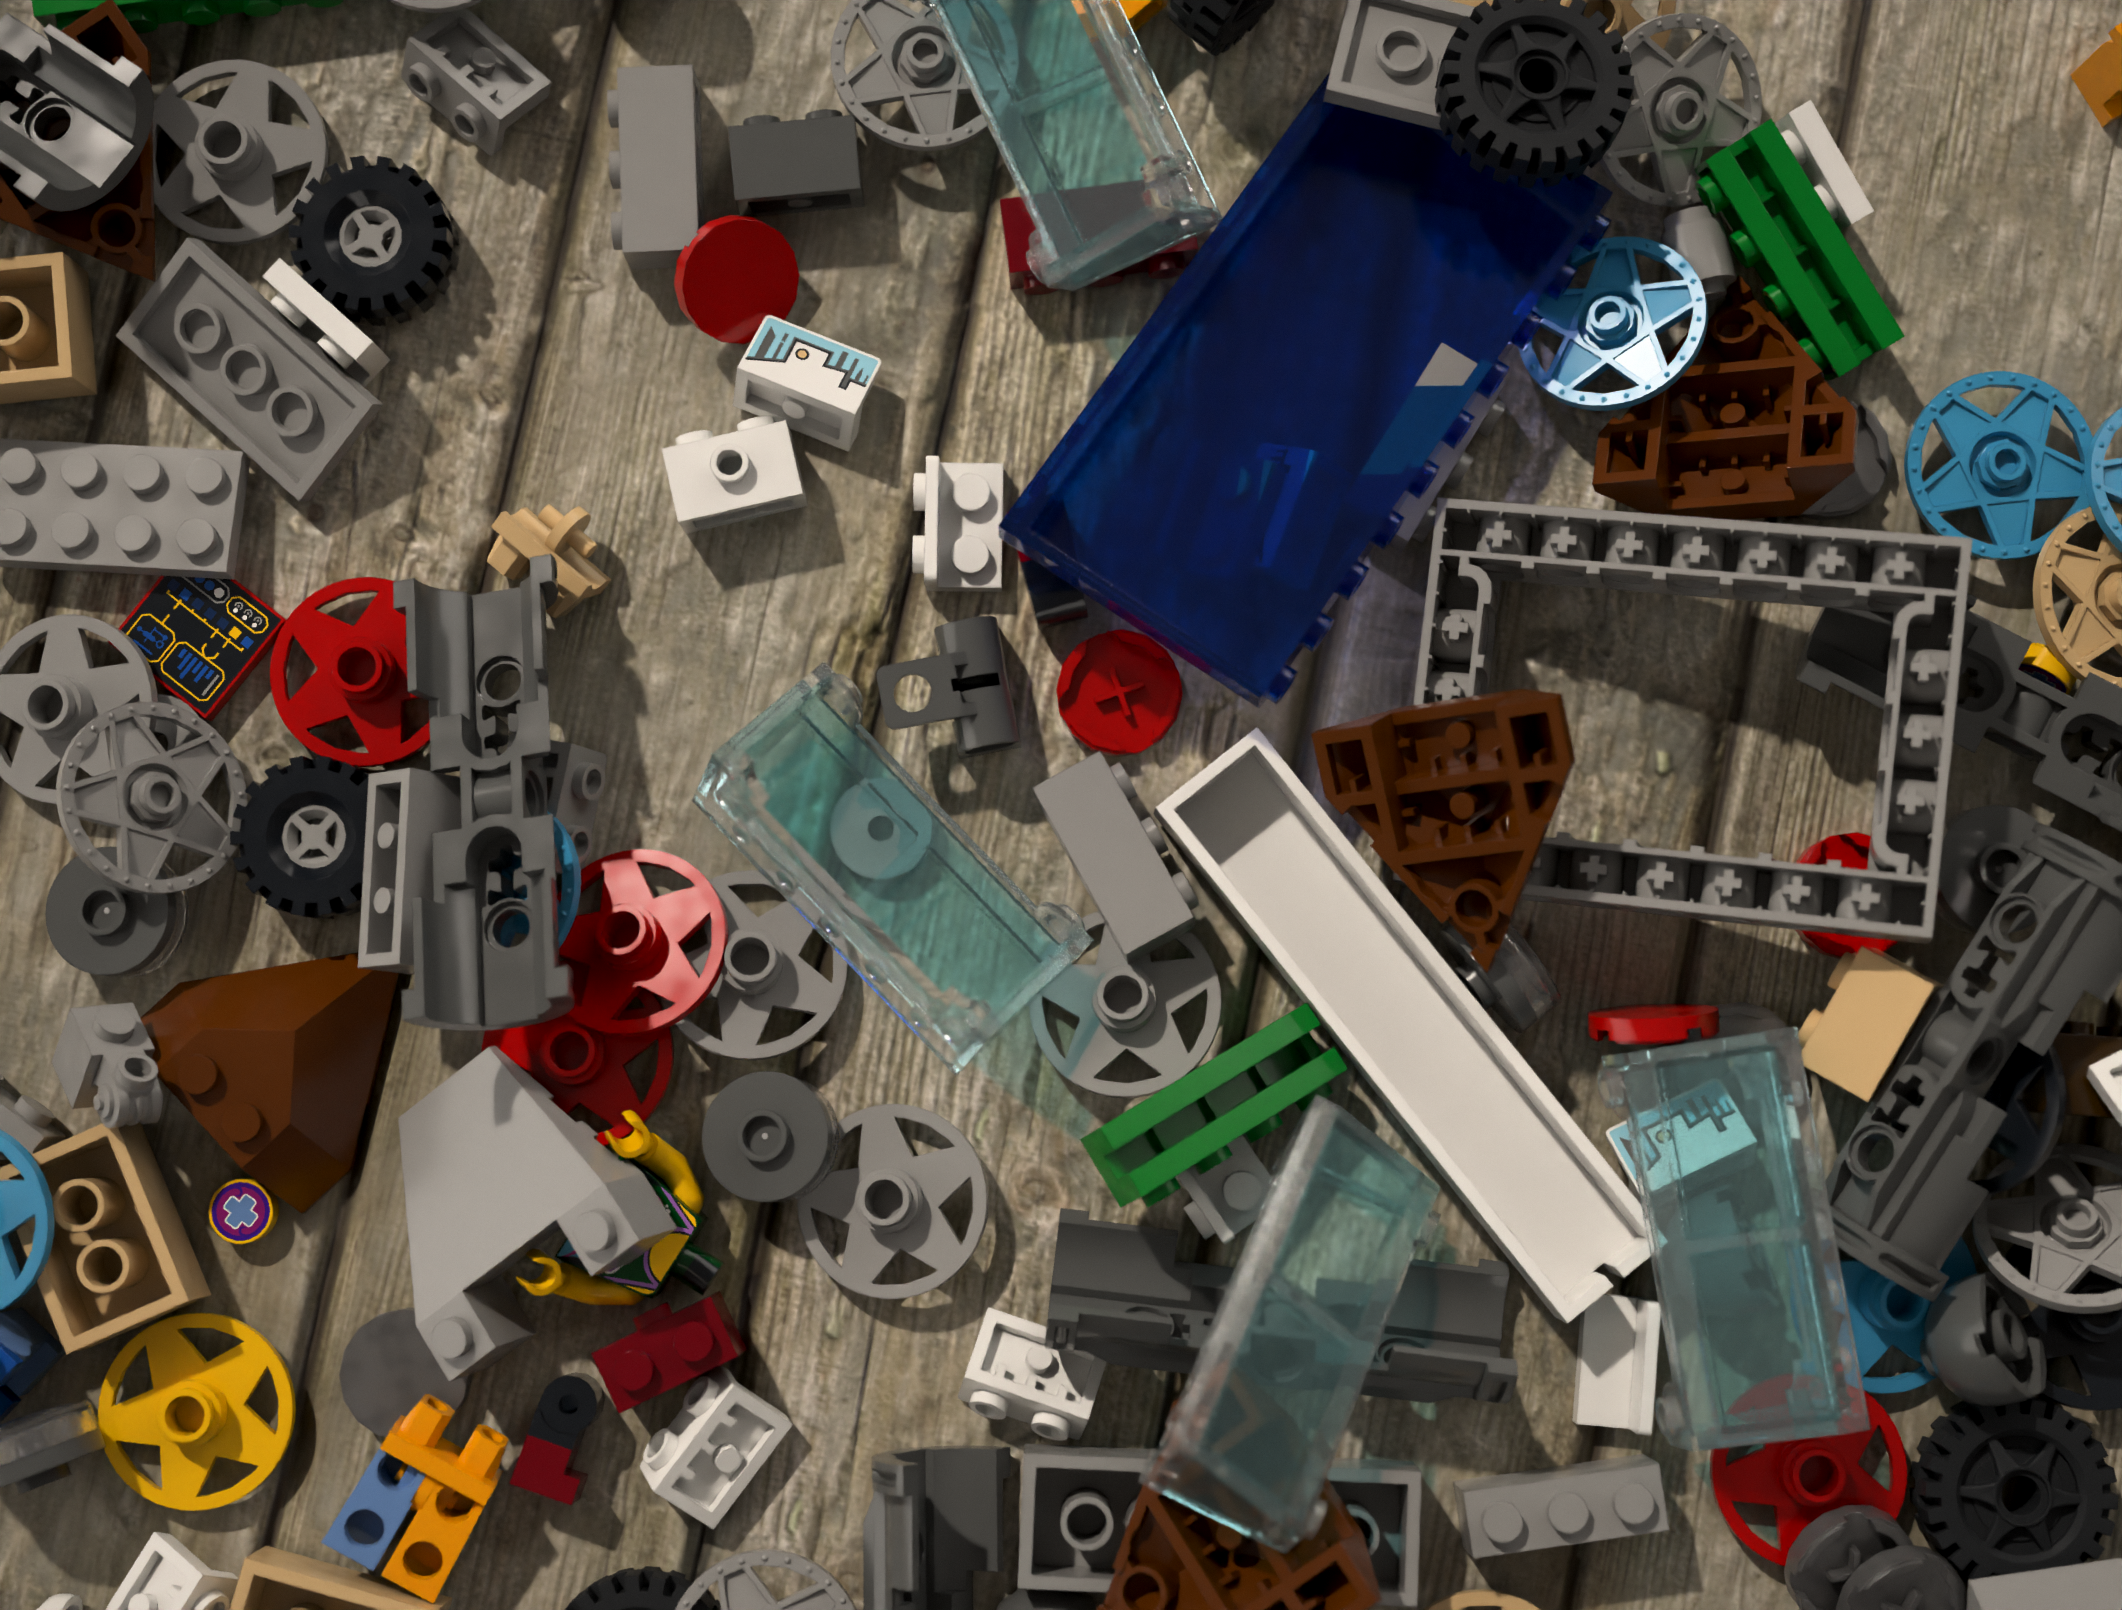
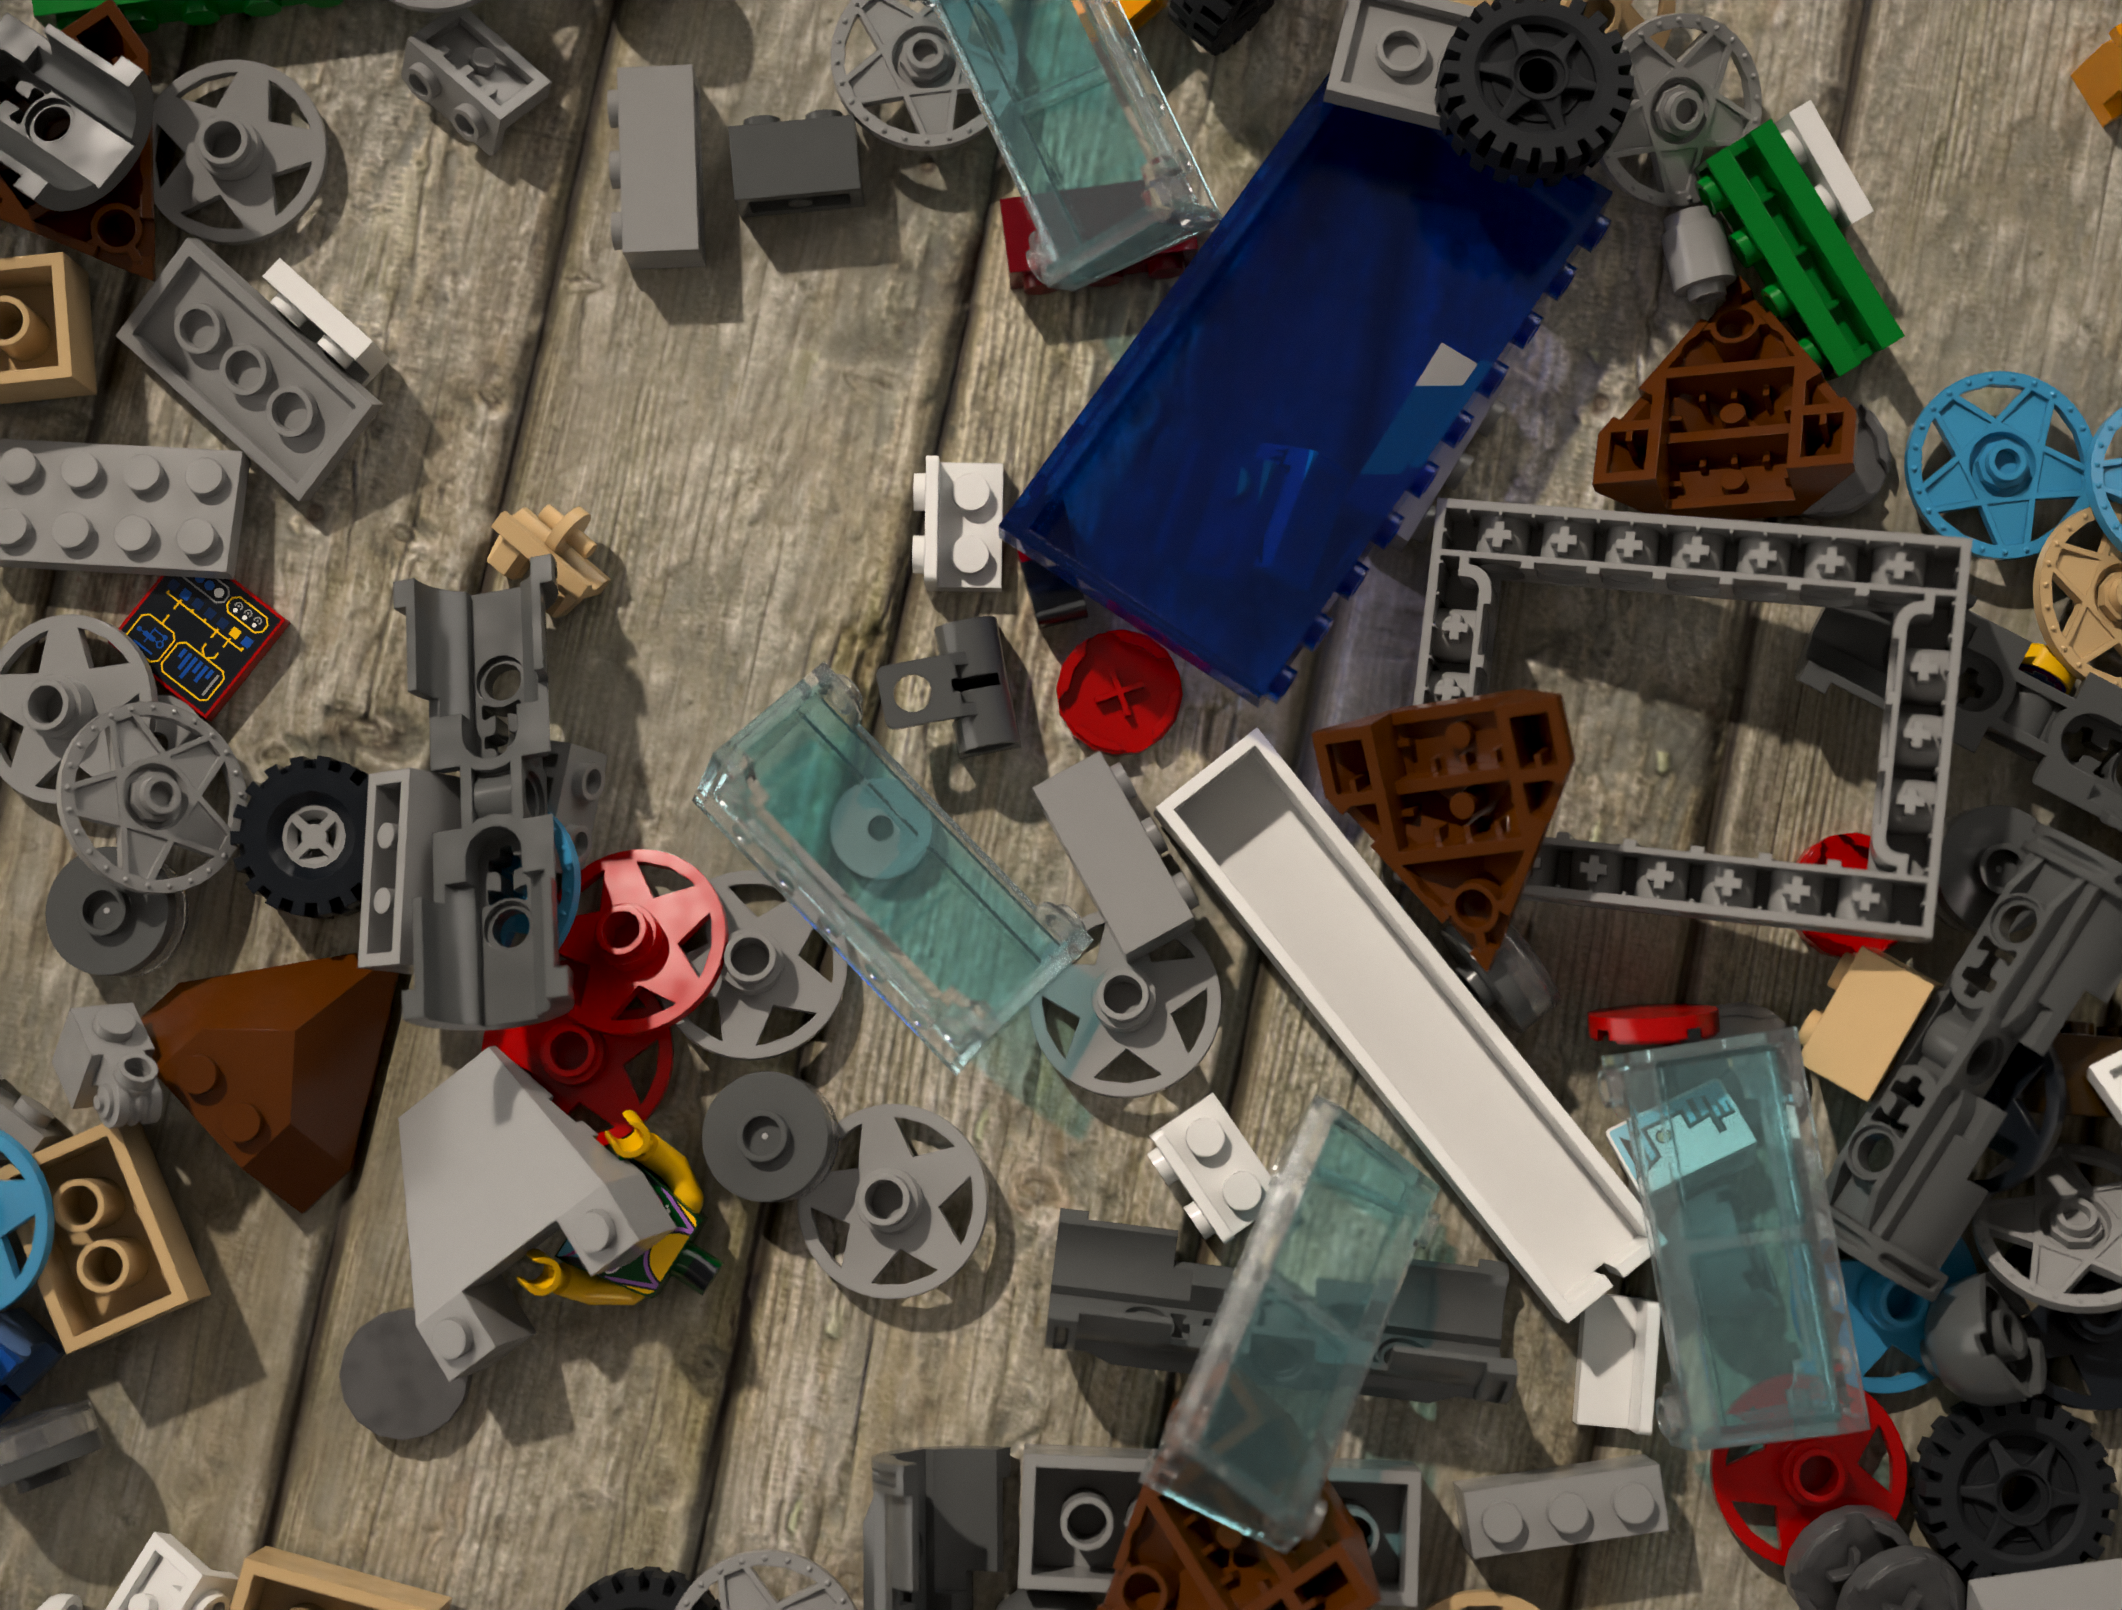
yellow wheel [98,1312,296,1511] -> none
tile [208,1178,279,1244] -> none
red wheel [270,577,430,767] -> none
black wheel [288,156,460,326] -> none
light orange hips [321,1394,509,1603] -> none
leg [509,1372,605,1505] -> none
dark red brick [591,1291,746,1414] -> none
white bracket [640,1365,793,1530] -> none
white brick [661,416,808,534] -> none
red tile [674,215,800,344] -> none
white panel [733,315,881,452] -> none
white bracket [958,1307,1106,1441] -> none
green brick [1080,1002,1348,1208] -> none
dark azure wheel [1517,236,1708,411] -> none

